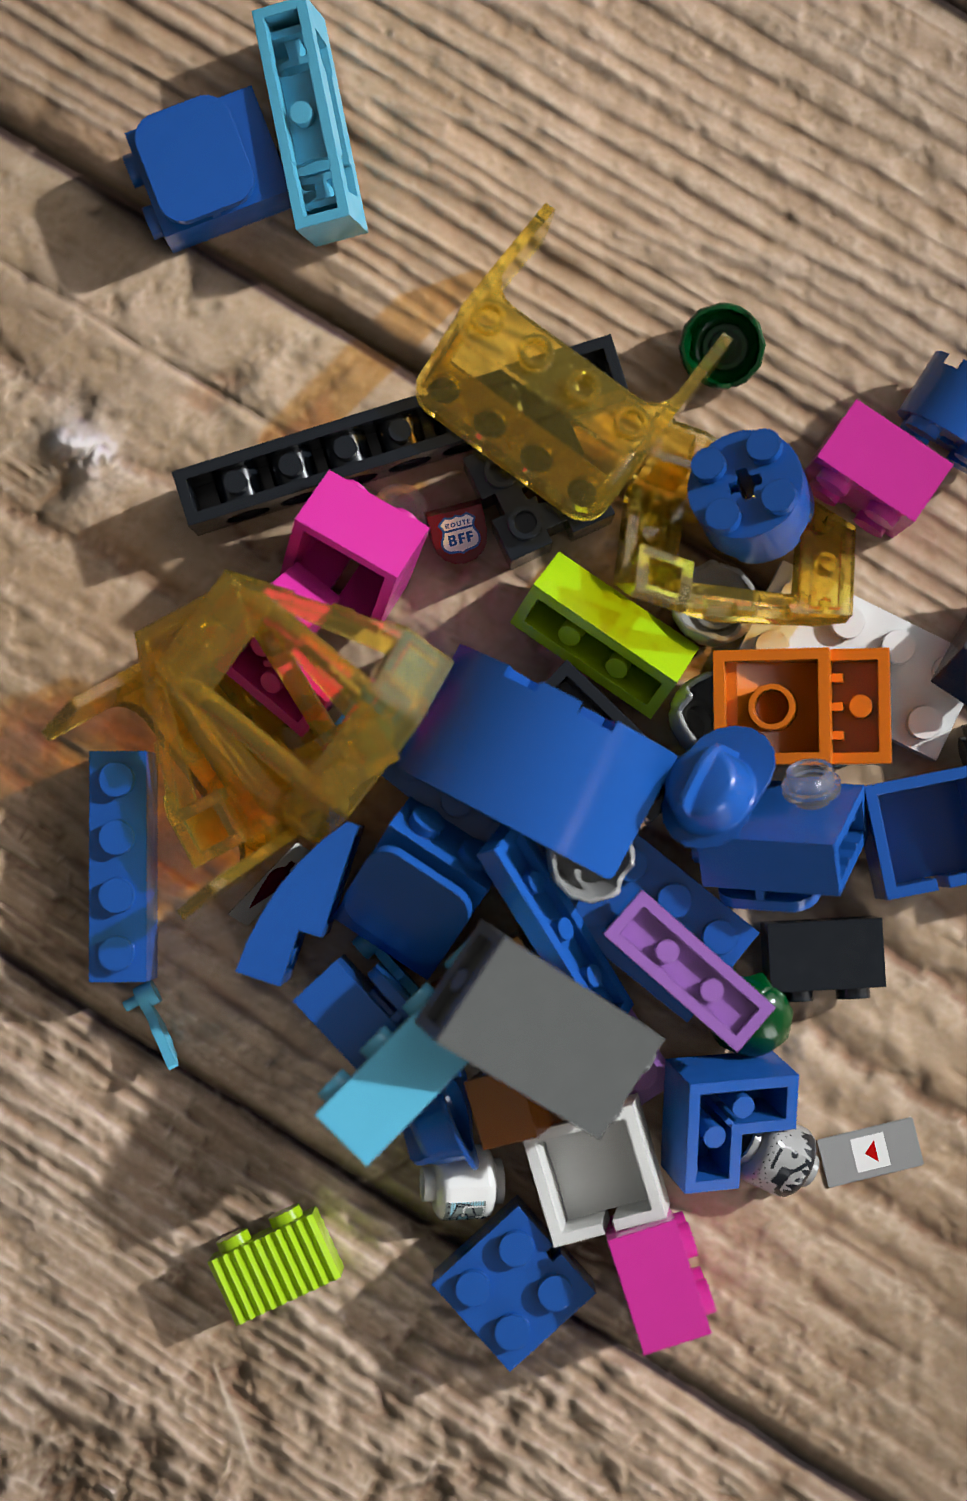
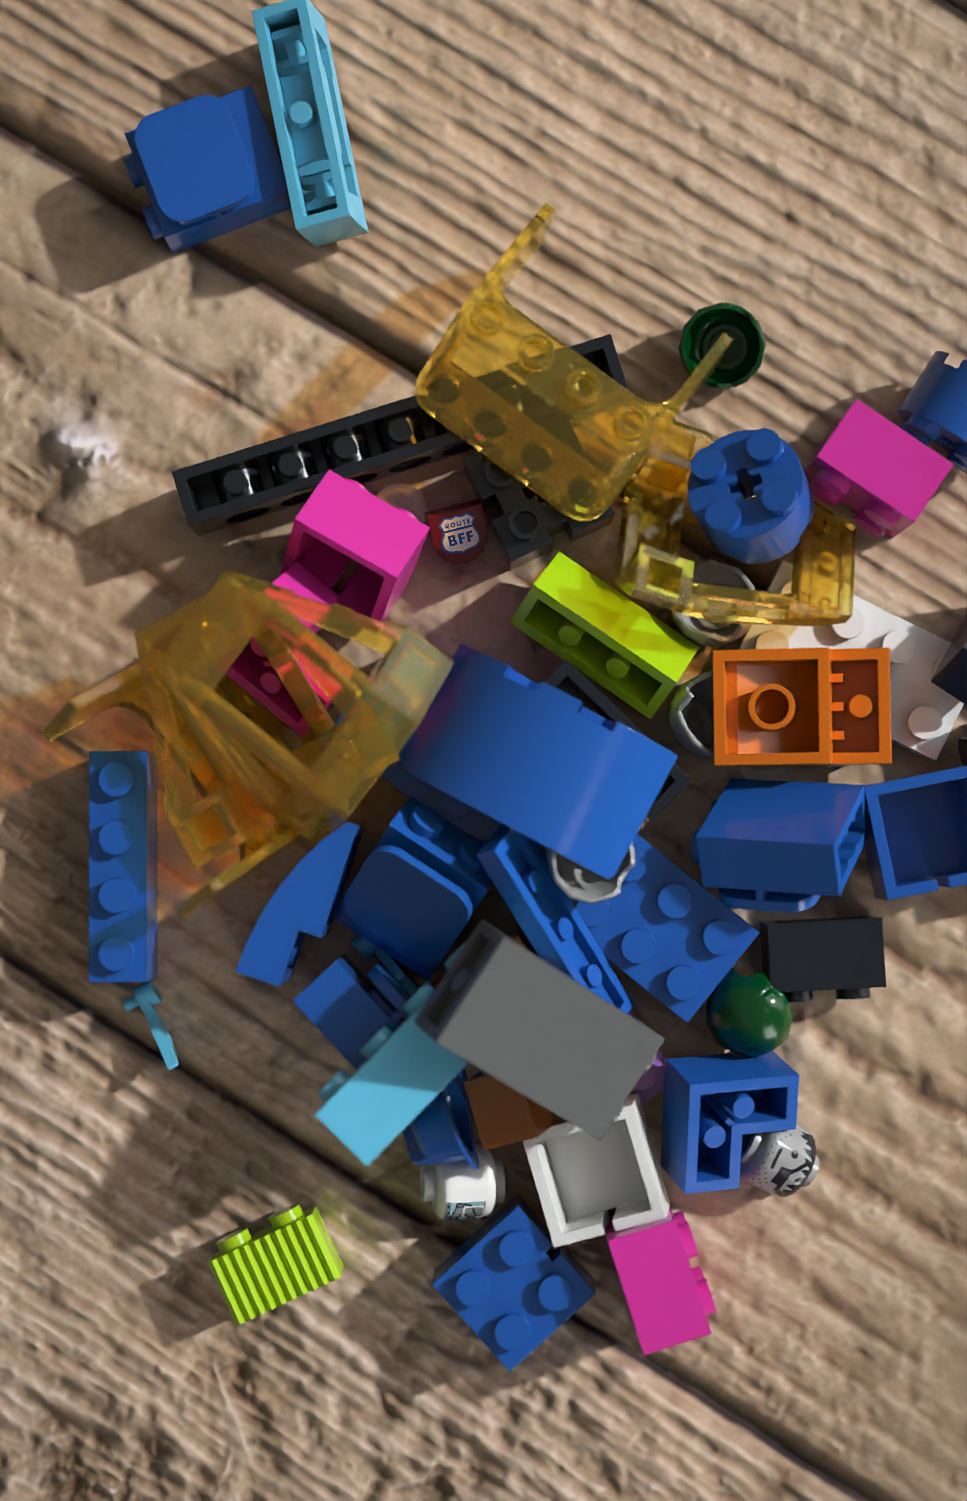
white sticker [228,842,310,926] -> none
medium lavender plate [603,889,776,1052] -> none
blue piece [661,725,776,850] -> none
clear plate [782,758,842,810] -> none
light grey sticker [817,1117,924,1188] -> none

